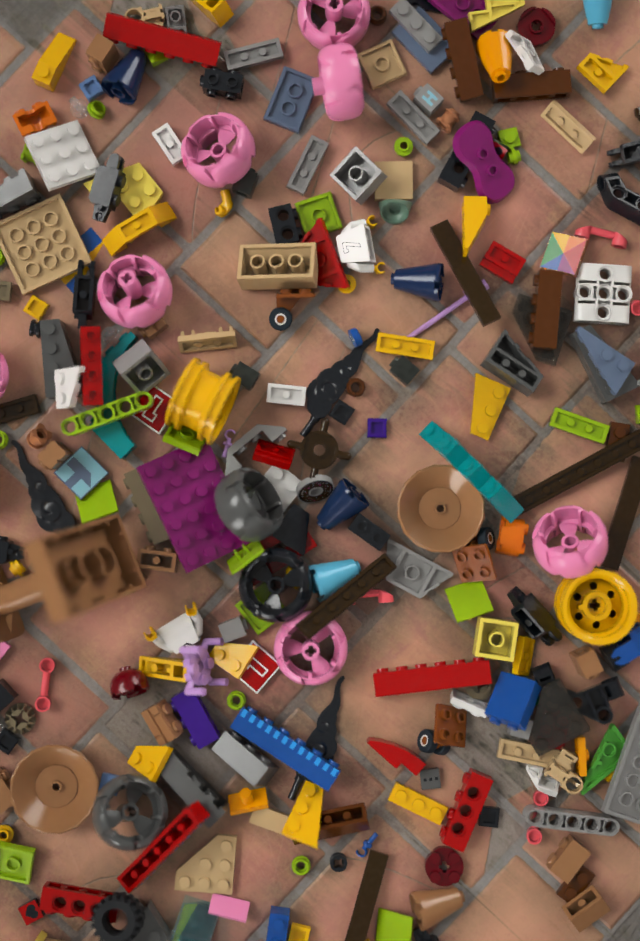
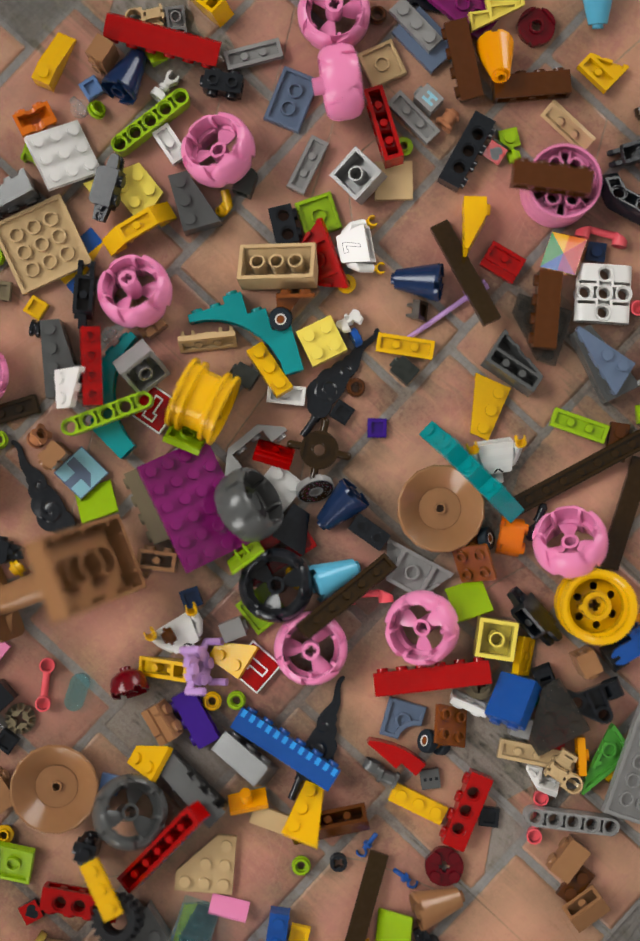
lavender hand [221,429,236,458] -> none
sand green piece [378,199,412,224] -> none
magenta plate [453,120,515,204] -> none
white wing [505,29,545,75] -> none
none -> clear light blue tile [64,673,90,711]
none -> black brick [72,831,103,866]
none -> yellow plate [79,857,124,923]
none -> lime beam [111,88,191,157]
none -> white piece [150,70,179,102]
none -> reddish brown plate [160,627,177,646]
none -> dark grey wedge [168,171,222,236]
none -> dark blue plate [179,585,204,609]
none -> teal arch [188,290,304,376]
none -> yellow plate [203,691,222,711]
none -> yellow plate [246,341,293,399]
none -> light yellow brick [296,315,348,368]
none -> white piece [336,309,364,333]
none -> dark grey connector [363,757,400,789]
none -> red brick [364,84,404,169]
none -> sand blue tile [379,696,427,739]
none -> bright pink wheel [385,590,460,666]
none -> blue hand [393,868,418,889]
none -> dark brown tile [406,299,428,322]
none -> torso [465,435,527,483]
none -> reddish brown brick [509,157,595,199]
none -> bright pink wheel [520,144,602,228]
none -> black piece [526,503,547,541]
none -> dark blue plate [584,241,607,264]

